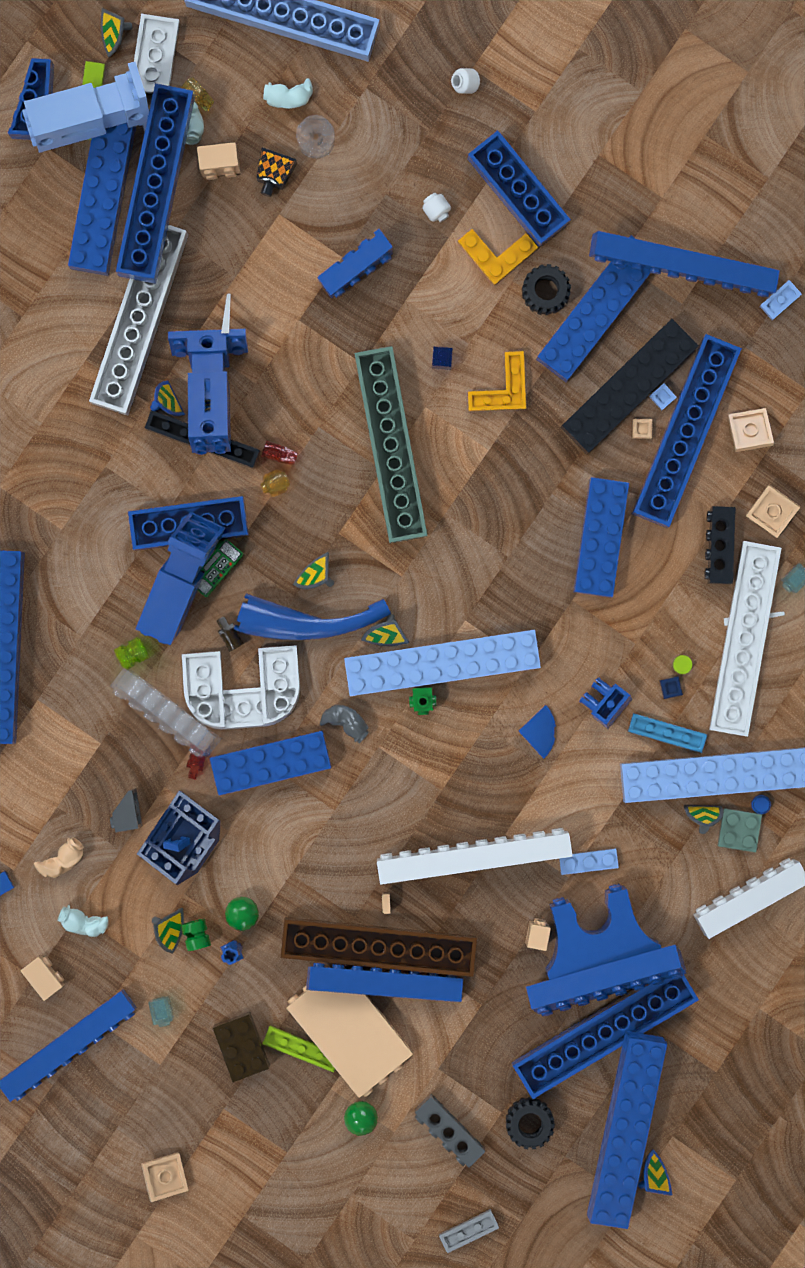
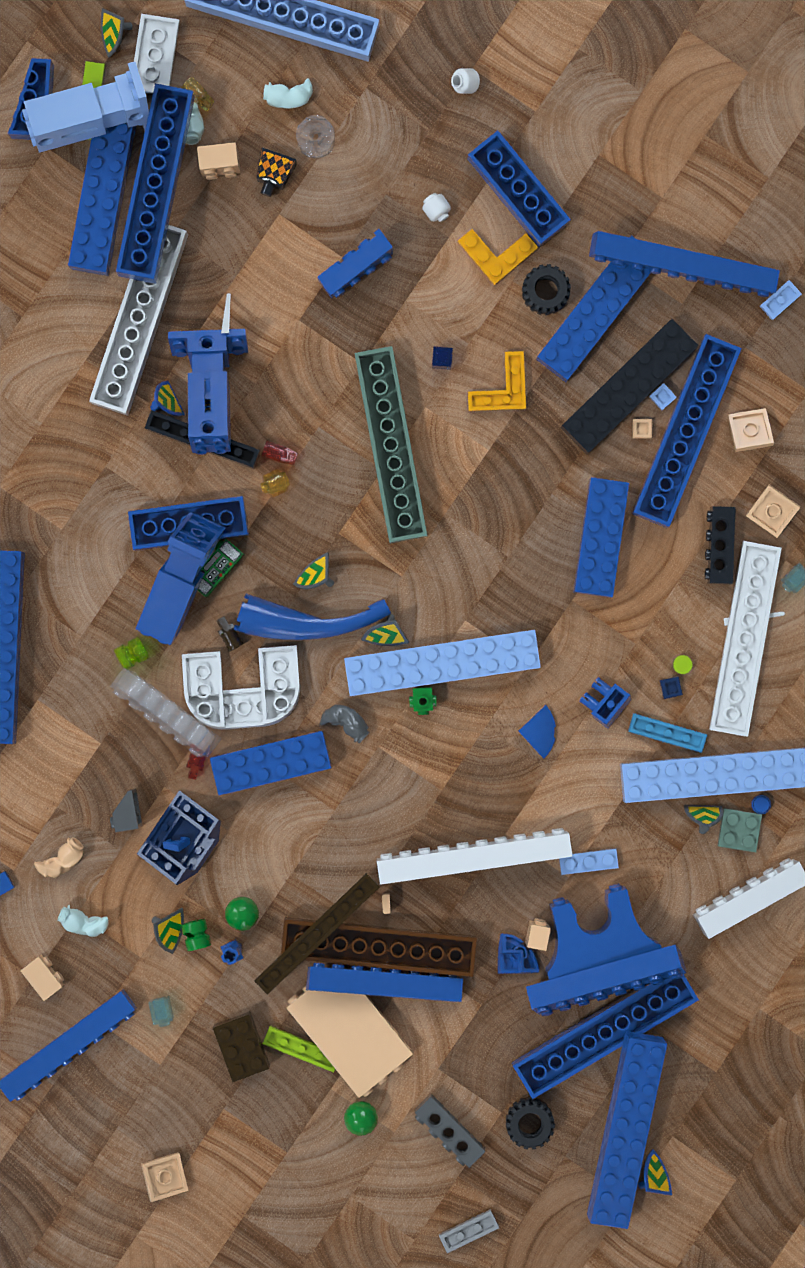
none -> dark brown plate [254,873,380,995]
none -> blue brick [498,933,539,974]

